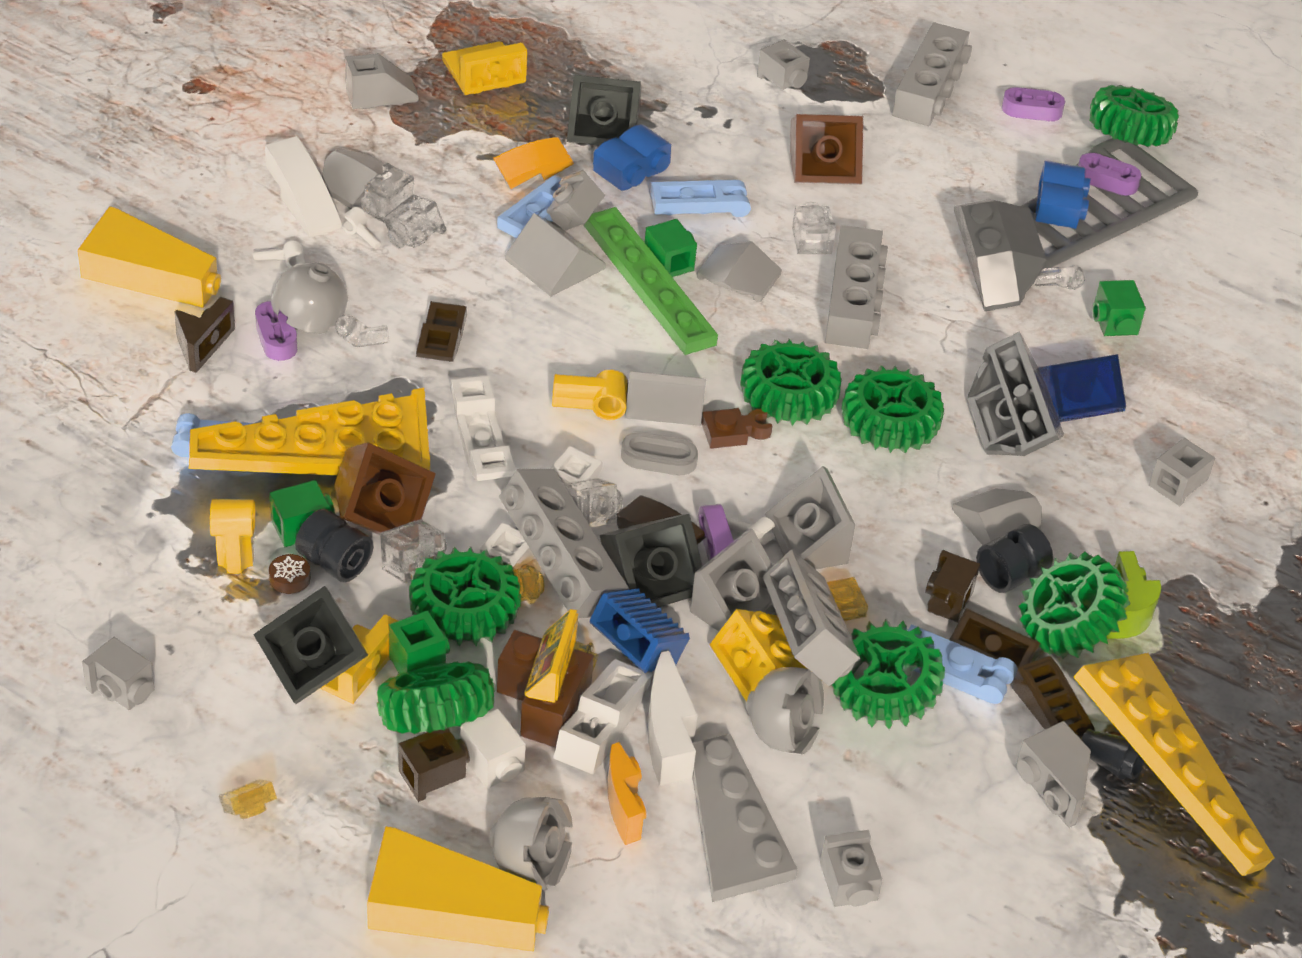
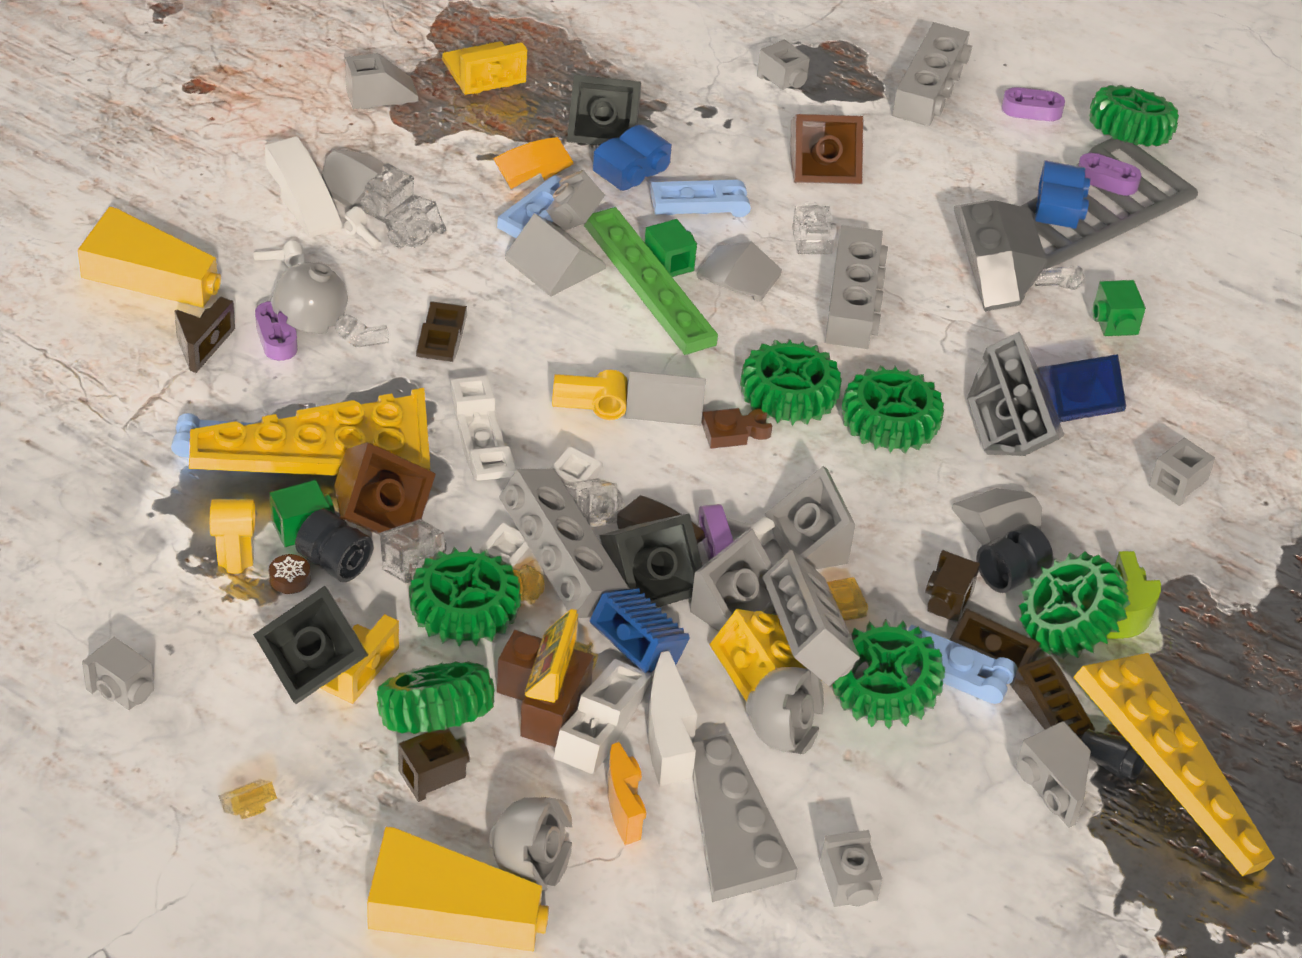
green brick [389,610,450,673] -> none
white brick [460,709,526,789] -> none
light grey tile [621,432,698,475] -> none

